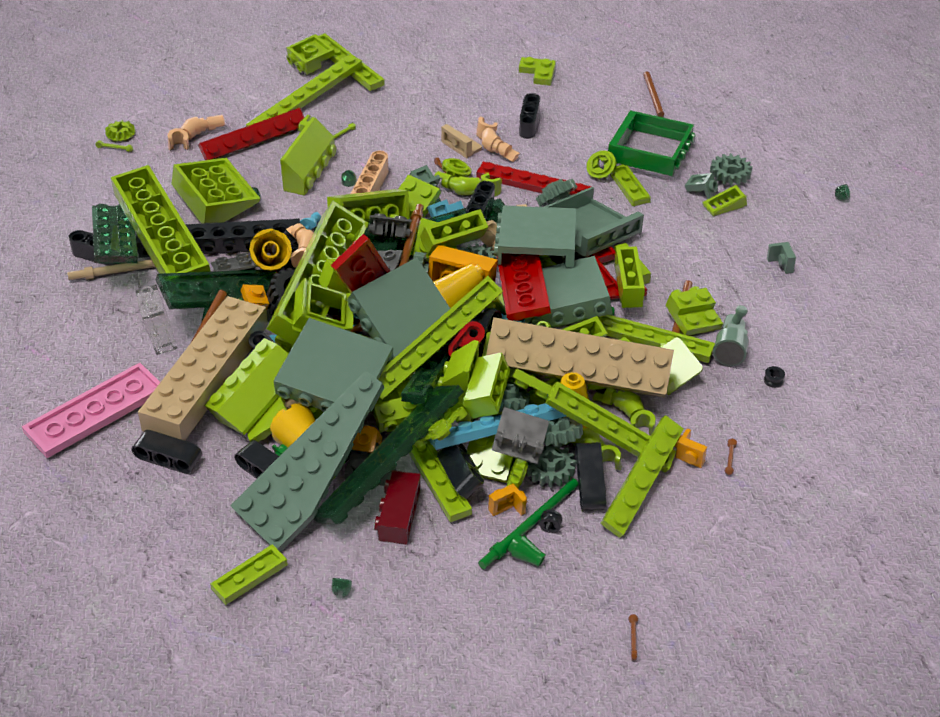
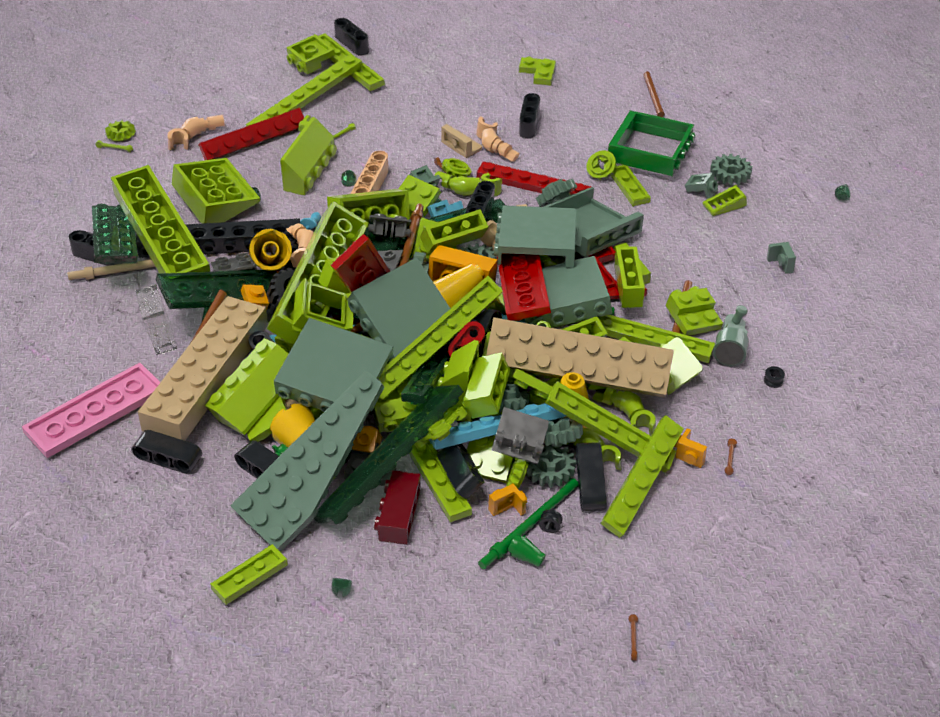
none -> black beam [334,18,369,56]

